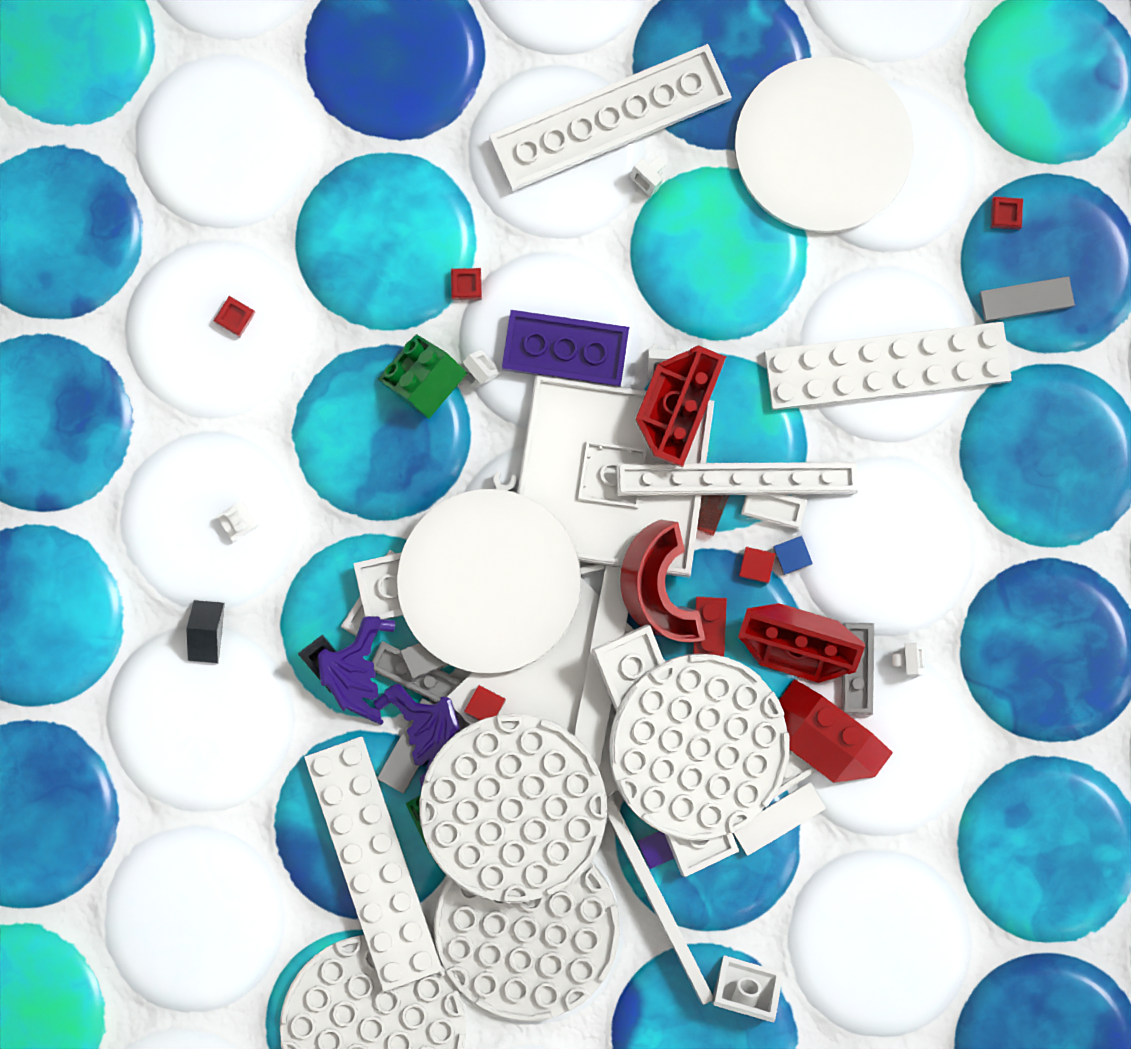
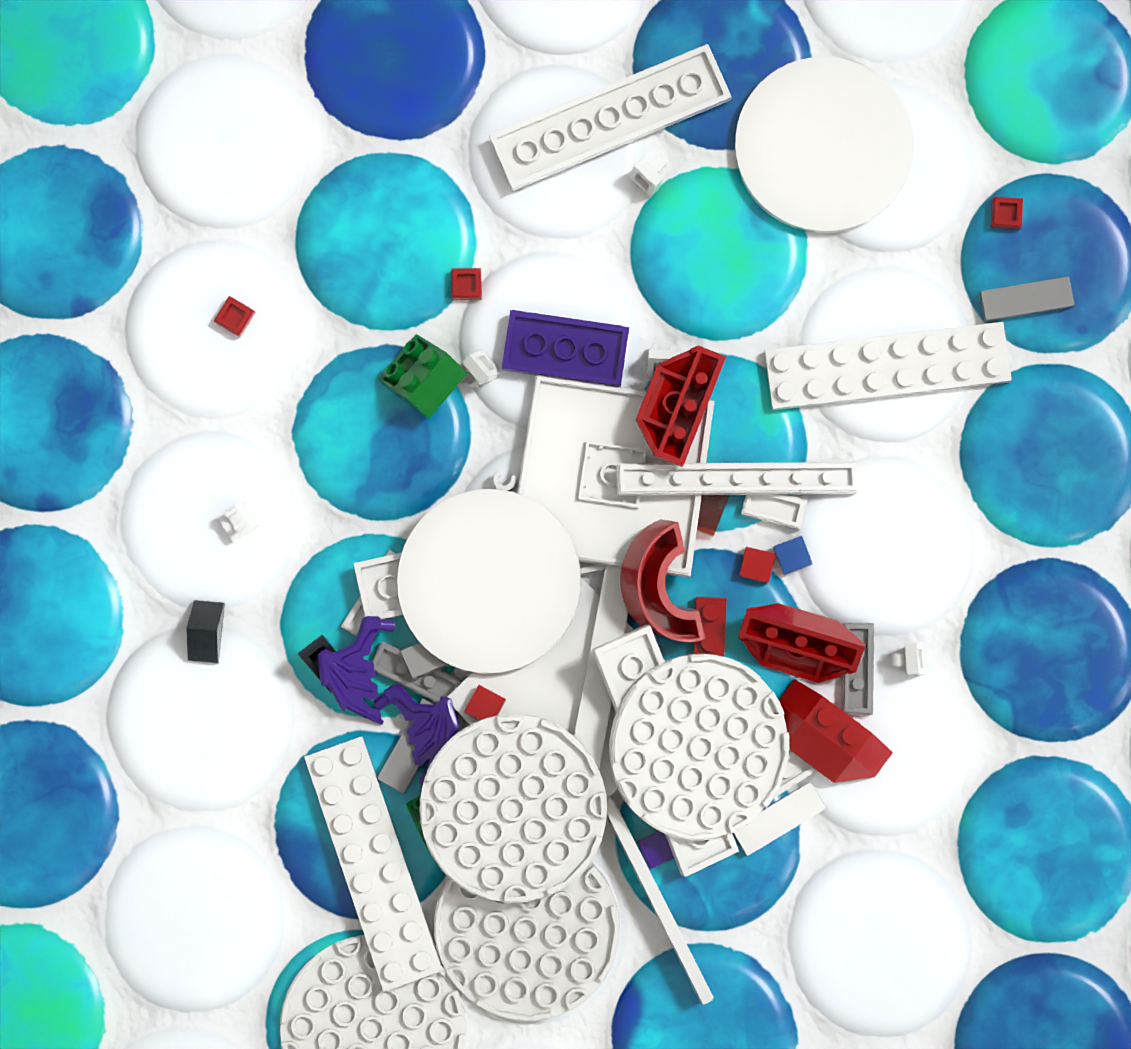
white slope [711,956,783,1023] -> none

